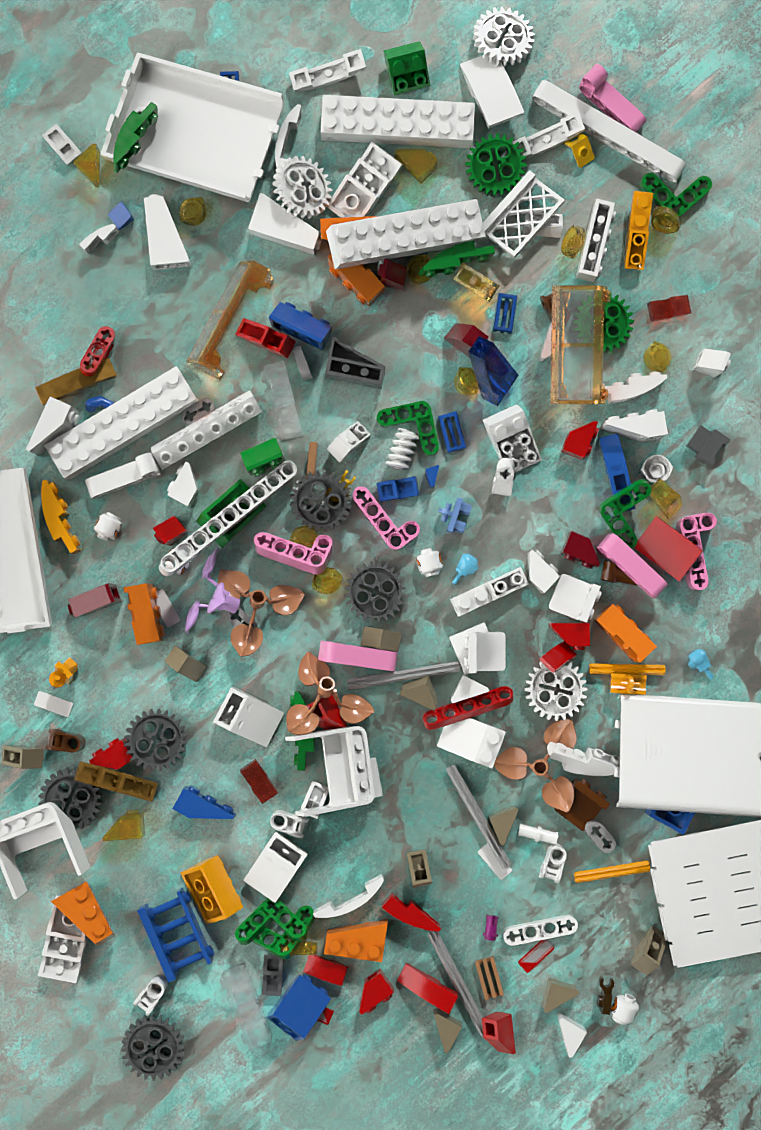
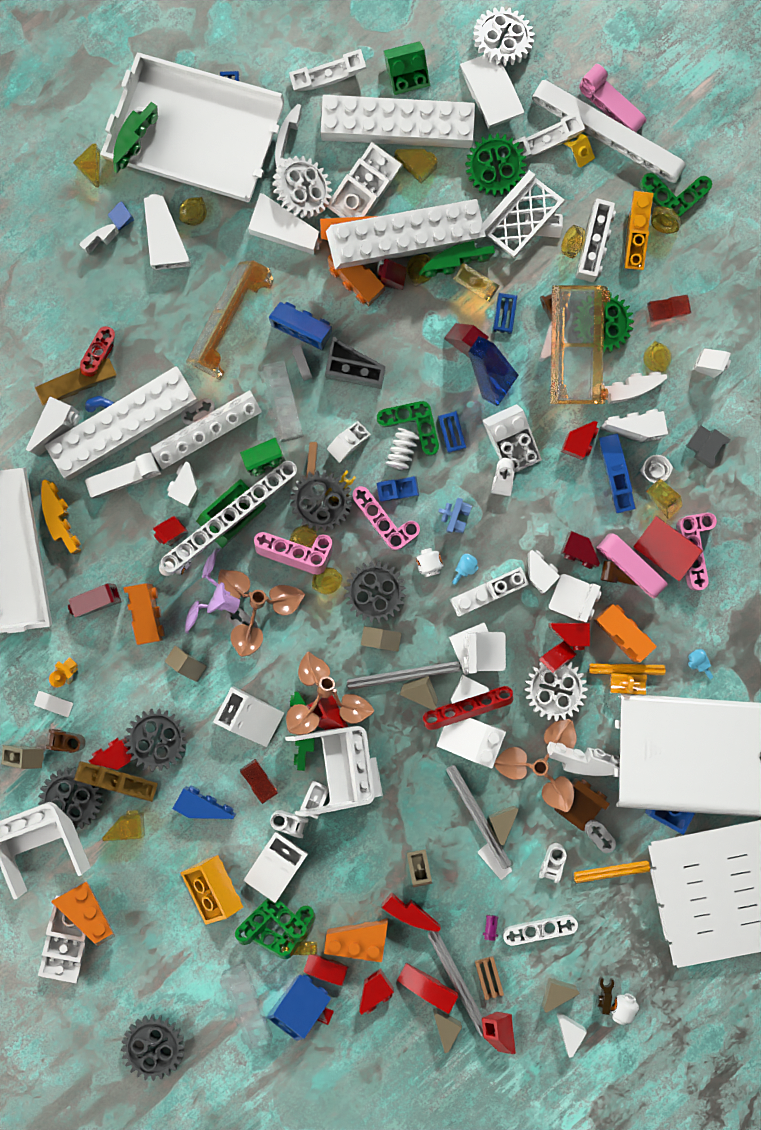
white slope [42,123,81,165] -> none
white head [94,512,123,541] -> none
white piece [133,975,168,1016] -> none
blue fence [137,887,215,983] -> none
white sticker [156,589,180,627] -> none
red slope [235,318,296,358] -> none
dark grey slope [262,954,284,996] -> none
white slope [313,874,384,918] -> none
bright pink beam [318,641,398,671] -> none
blue slope [425,465,439,489] -> none
clear yellow hat [453,367,482,396] -> none
white pin [518,823,558,845] -> none
sticker [518,939,554,973] -> none
green beam [599,479,652,549] -> none
dark tan slope [630,925,667,976] -> none

